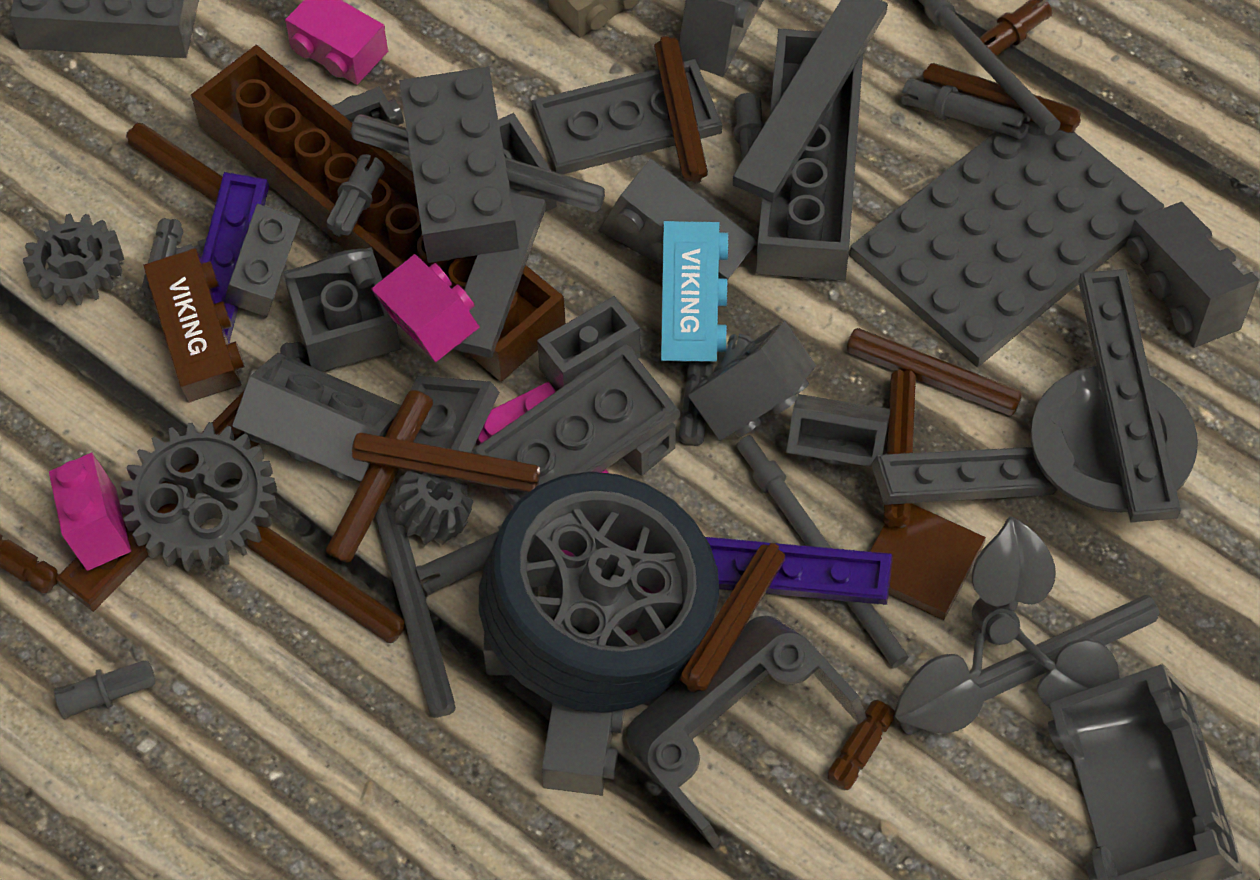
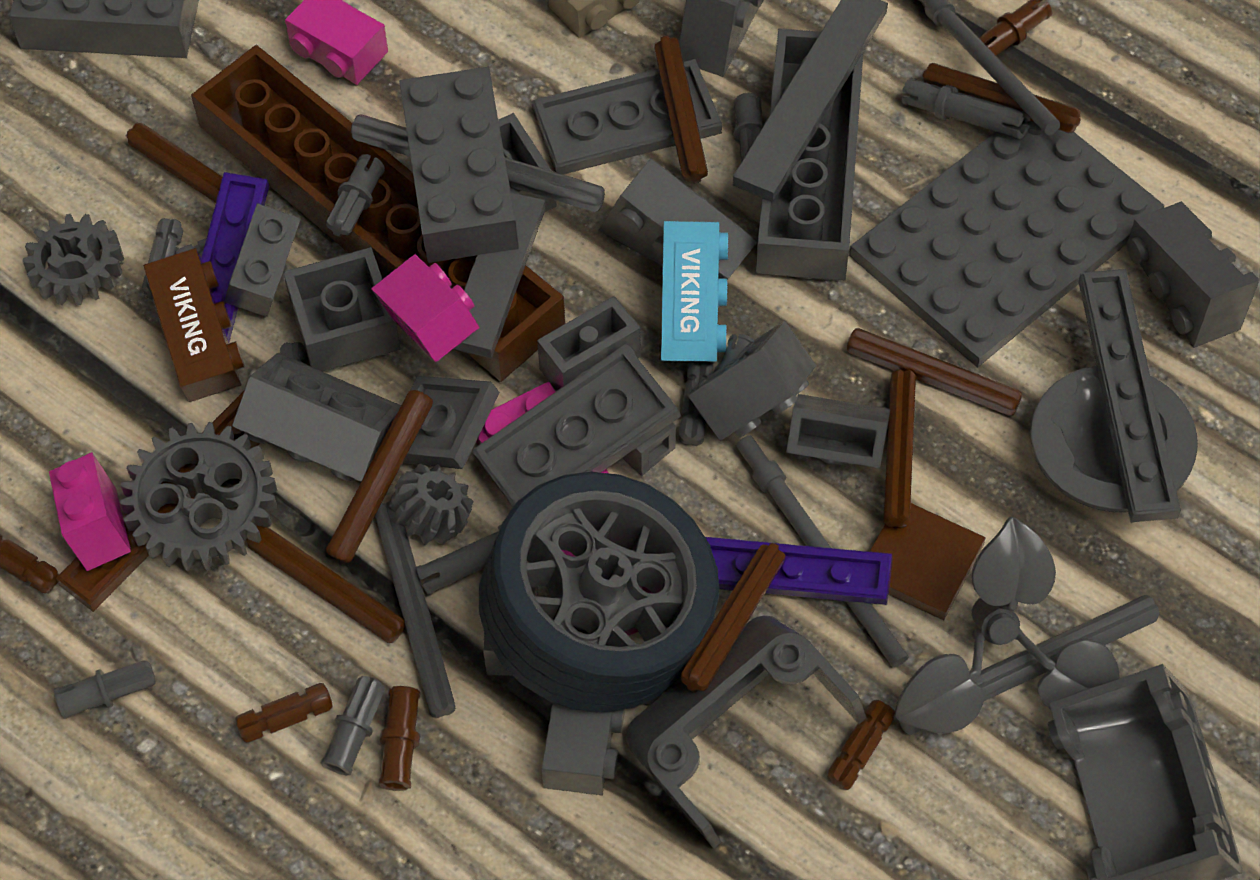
dark grey bar [286,248,376,288] -> none
dark grey bracket [332,86,404,125] -> none
reddish brown axle [352,432,541,493] -> none
dark grey tile [871,447,1058,505] -> none
none -> reddish brown axle [235,683,333,742]
none -> dark grey axle [321,676,385,776]
none -> reddish brown pin [379,686,421,791]

